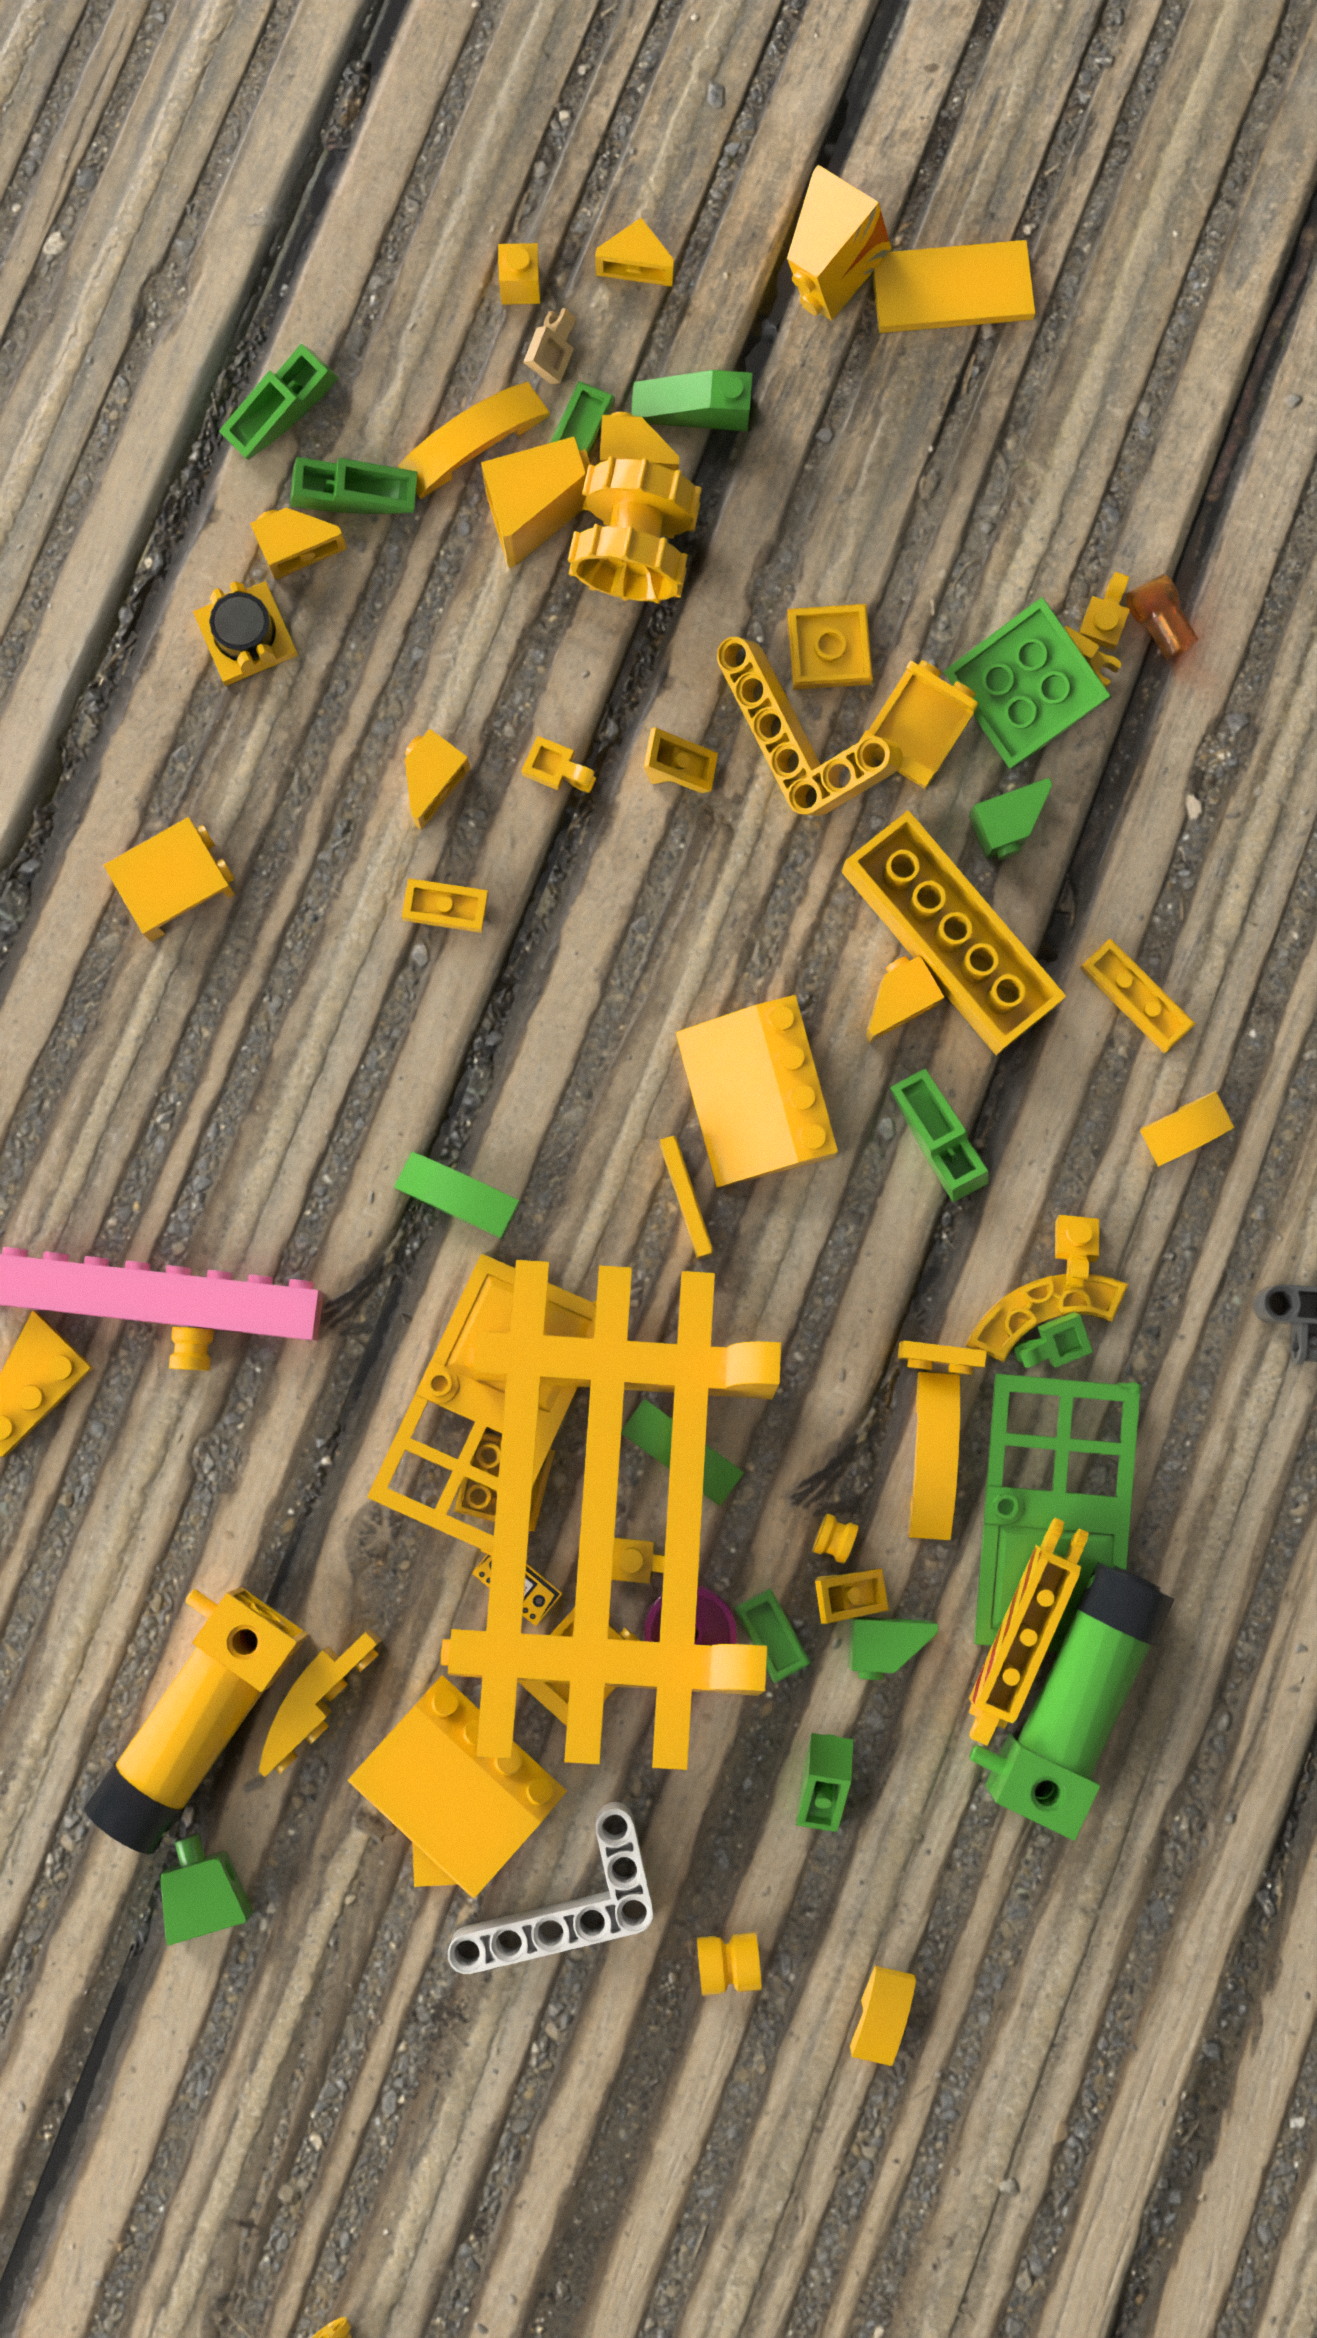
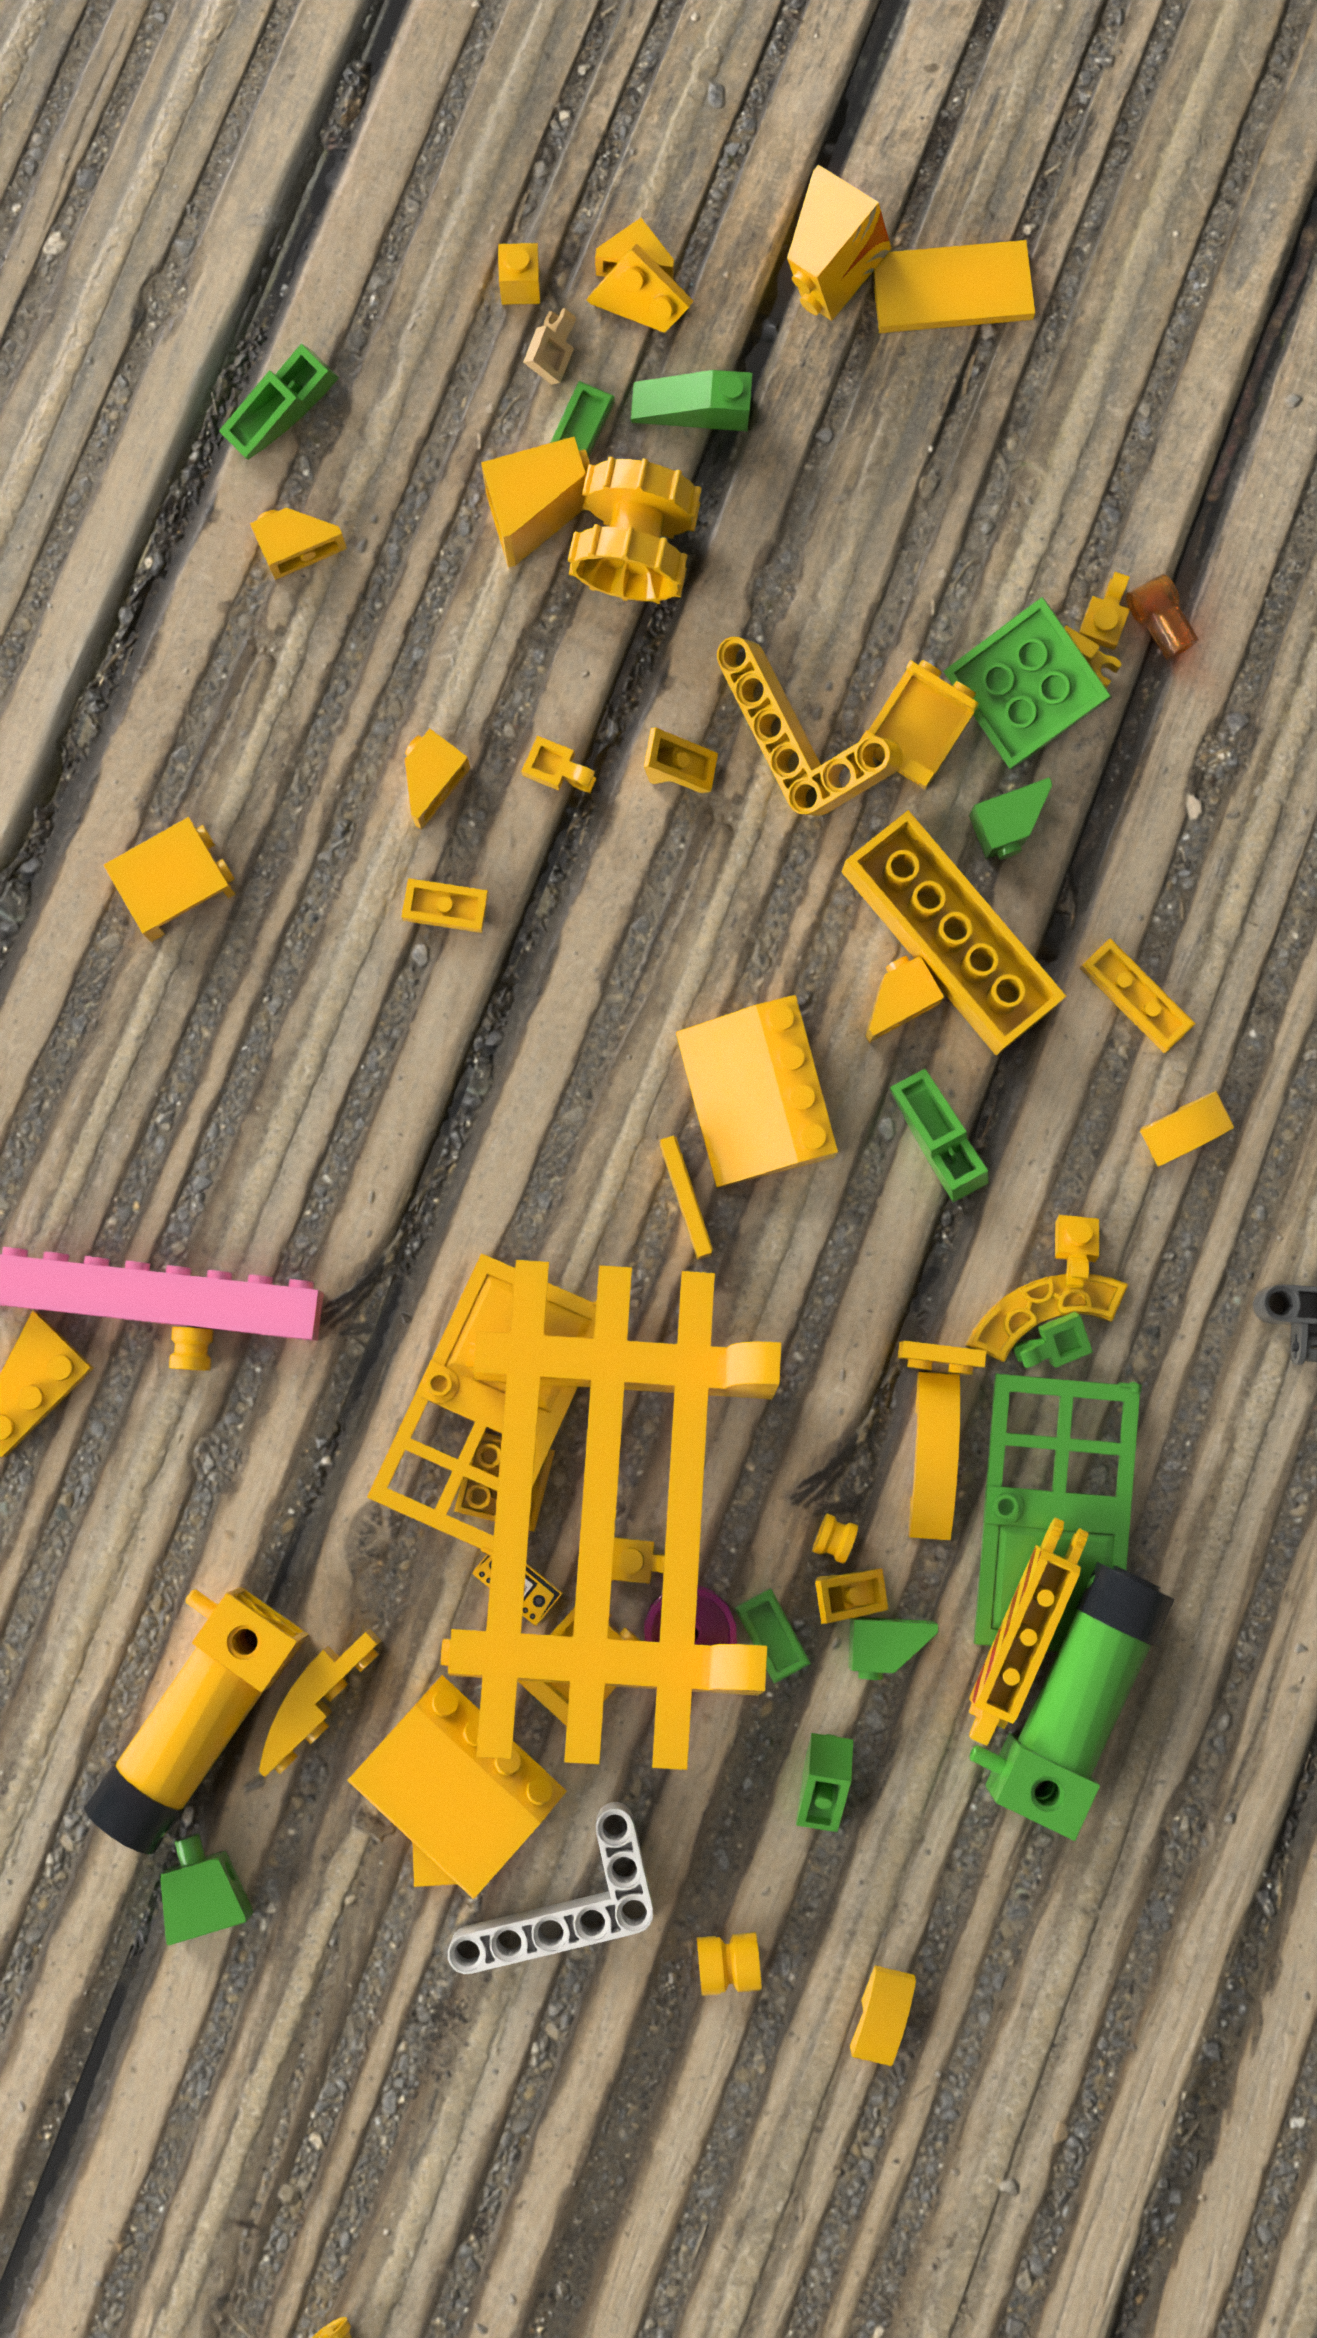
piece [192,581,298,686] -> none
bright green slope [290,457,417,514] -> none
bright green slope [394,1151,521,1240] -> none
yellow slope [398,382,550,500] -> none
yellow slope [600,412,679,471] -> none
bright green slope [621,1399,744,1506] -> none
yellow tile [787,604,873,690] -> none
none -> yellow wing [586,243,693,333]

